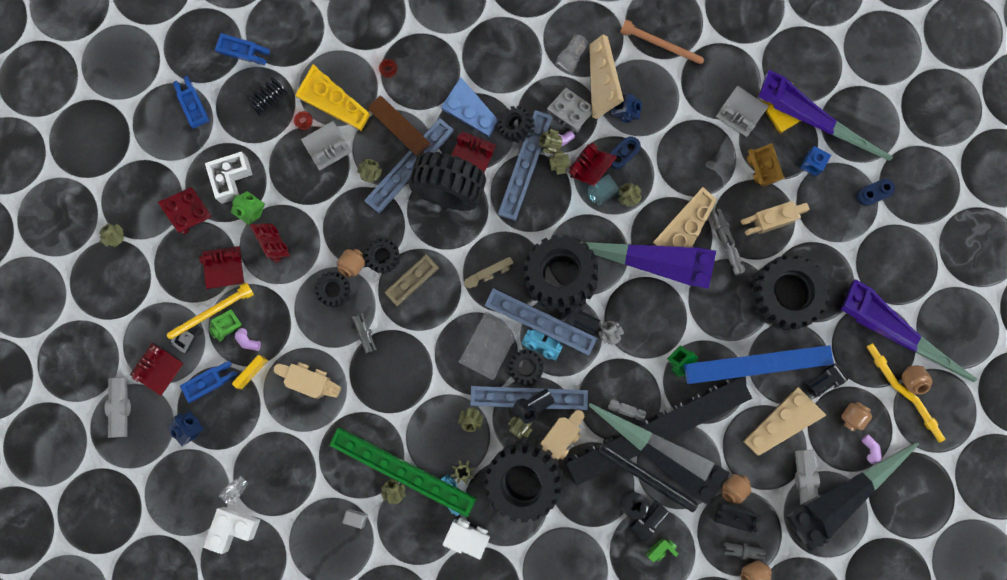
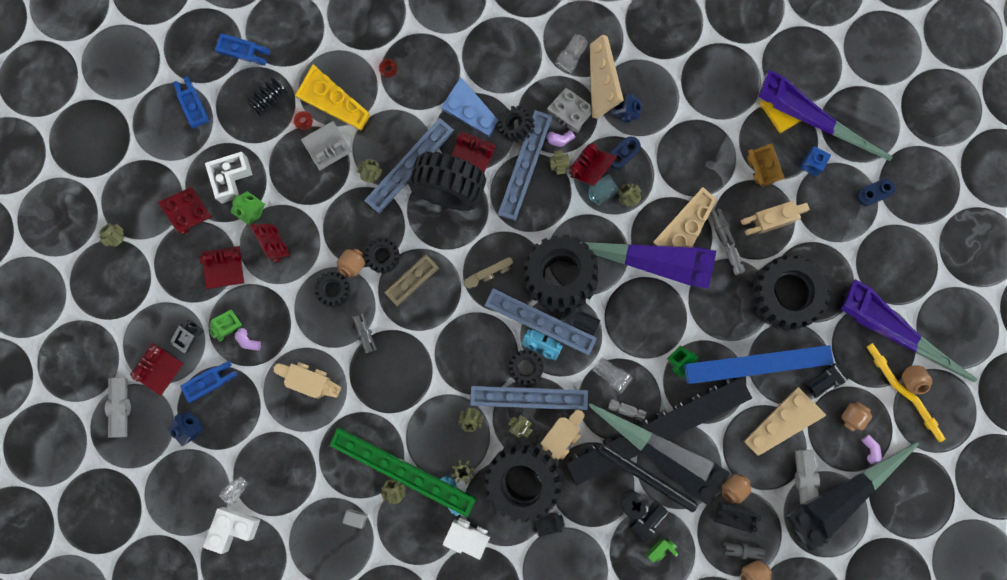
yellow piece [167,282,254,339] -> none
yellow tile [232,355,268,389] -> none
reddish brown tile [367,95,431,157] -> none
clear plate [459,311,520,380] -> none
black piece [513,388,555,424] -> none
olive gear [539,129,563,154] -> none
light grey gear [598,321,624,345] -> none
nougat piece [620,19,704,64] -> none
light grey hinge [716,86,768,137] -> none
none -> black bracket [535,511,565,537]
none -> clear piece [592,357,633,394]

